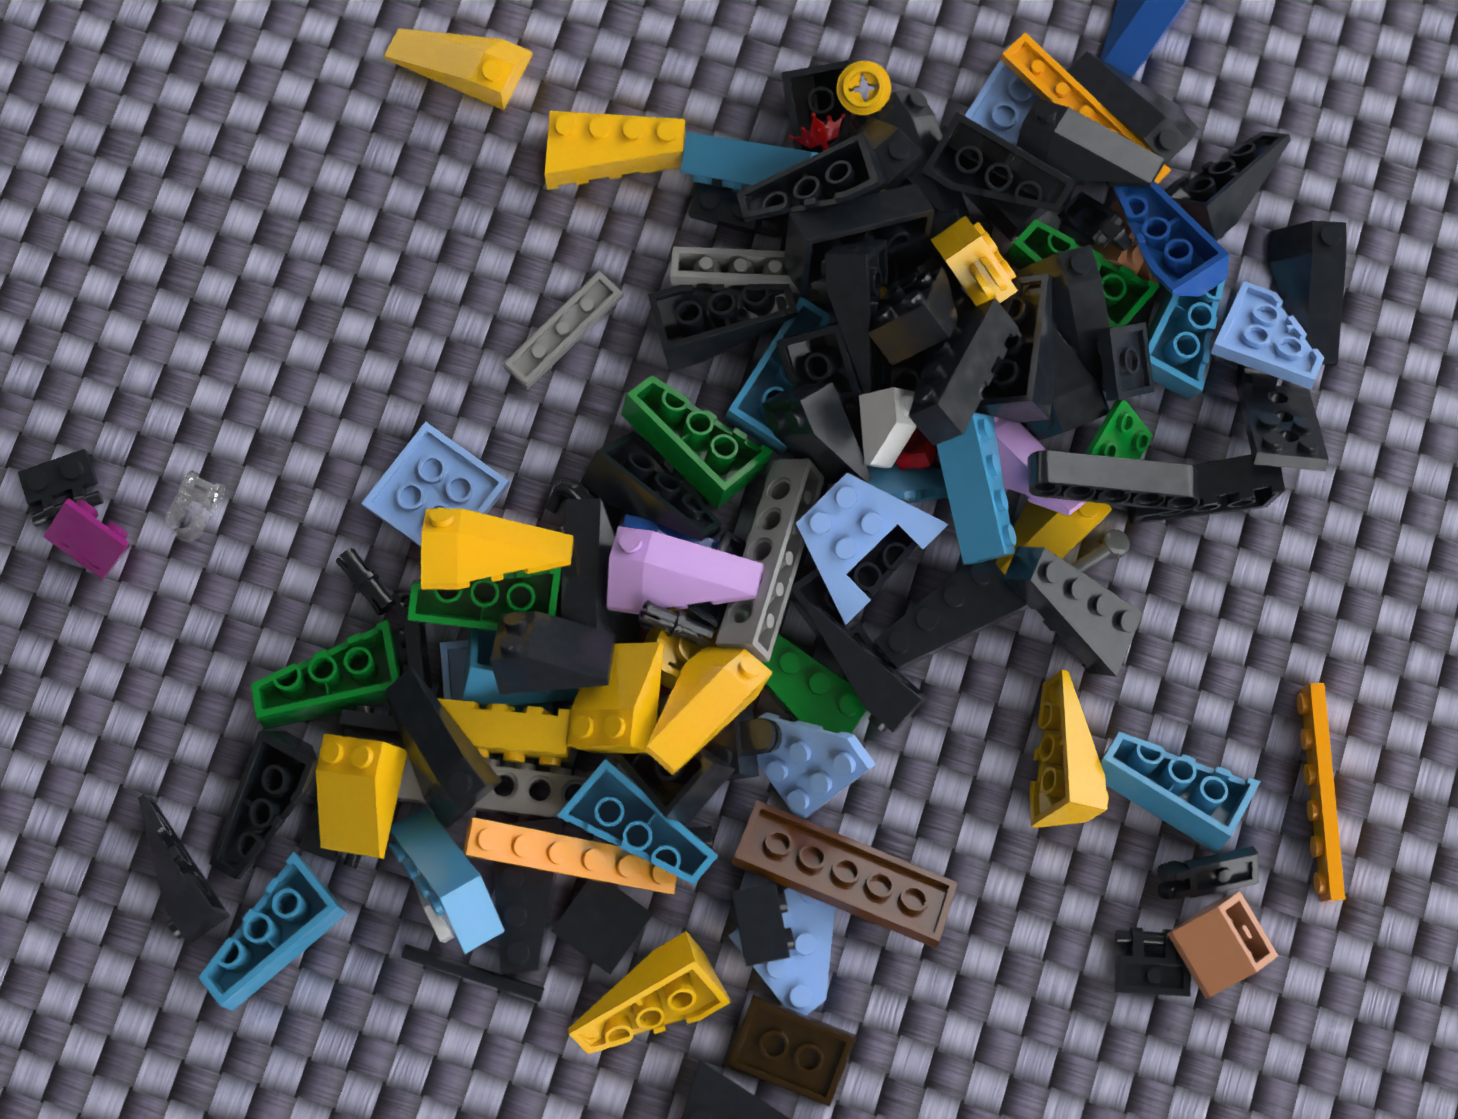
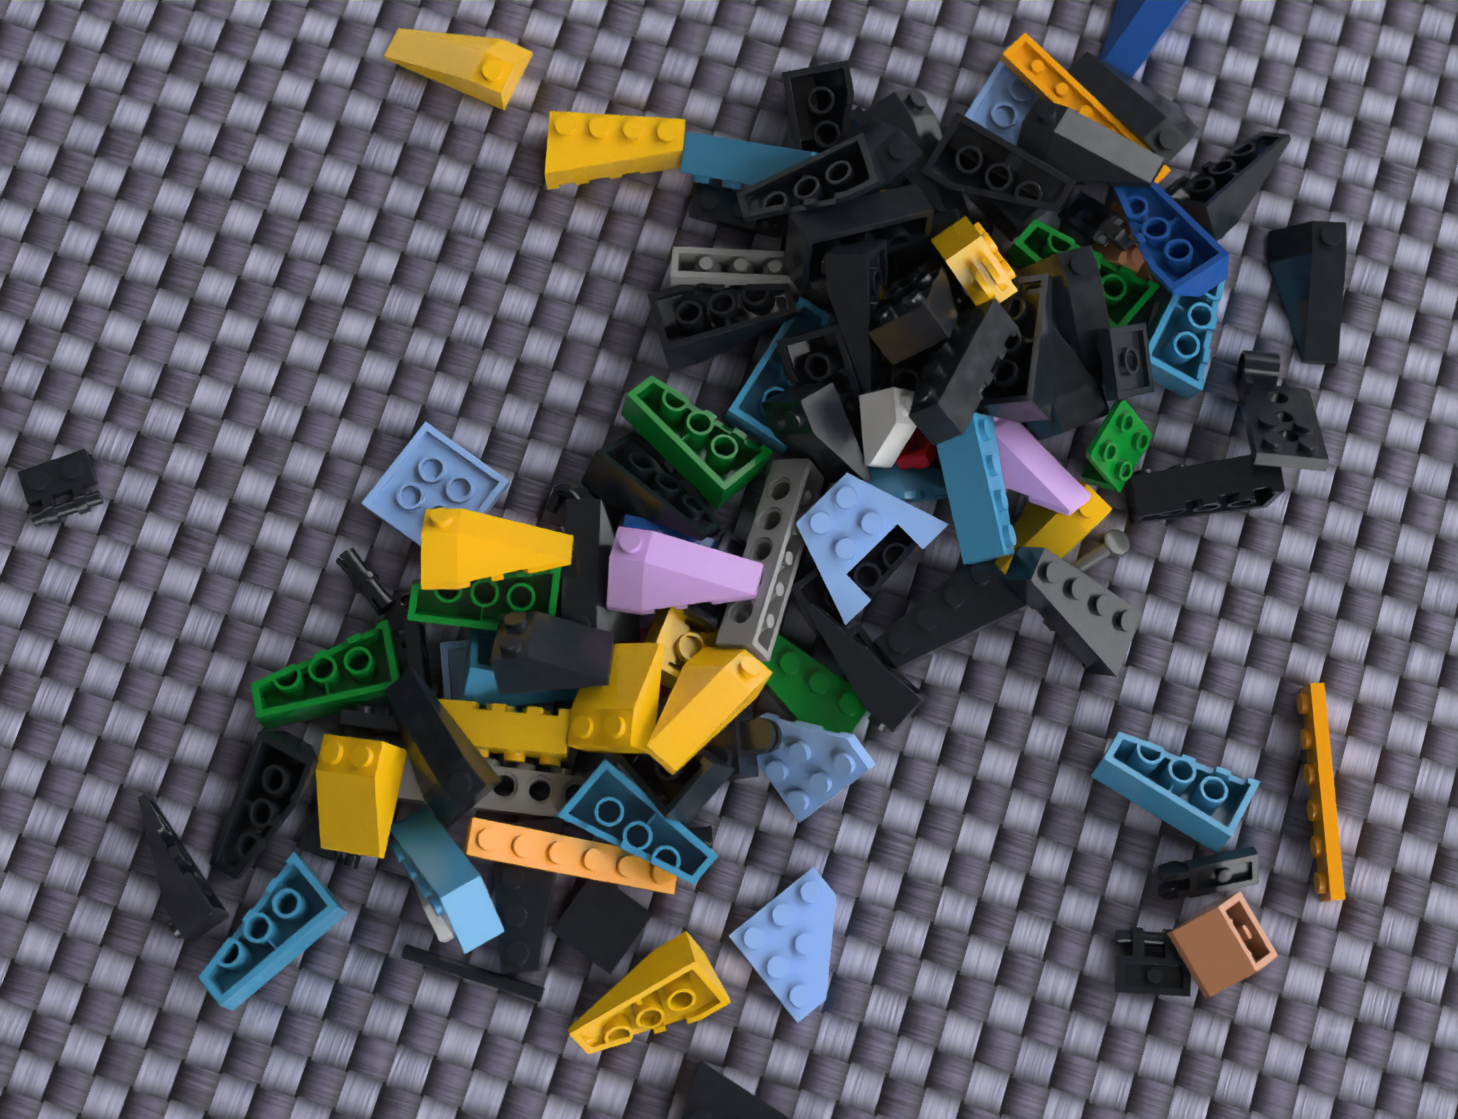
magenta slope [43,498,130,580] -> none
clear piece [165,470,225,542] -> none
light grey tile [502,271,624,390] -> none
black pin [638,600,713,648] -> none
dark brown tile [726,995,856,1107] -> none
reddish brown plate [731,800,958,949] -> none
black brick [731,883,795,967] -> none
red piece [788,113,845,151] -> none
yellow gear [837,61,891,117] -> none
beam [1027,450,1200,511] -> none
yellow wedge [1029,669,1108,828] -> none
light blue plate [1211,281,1324,389] -> none

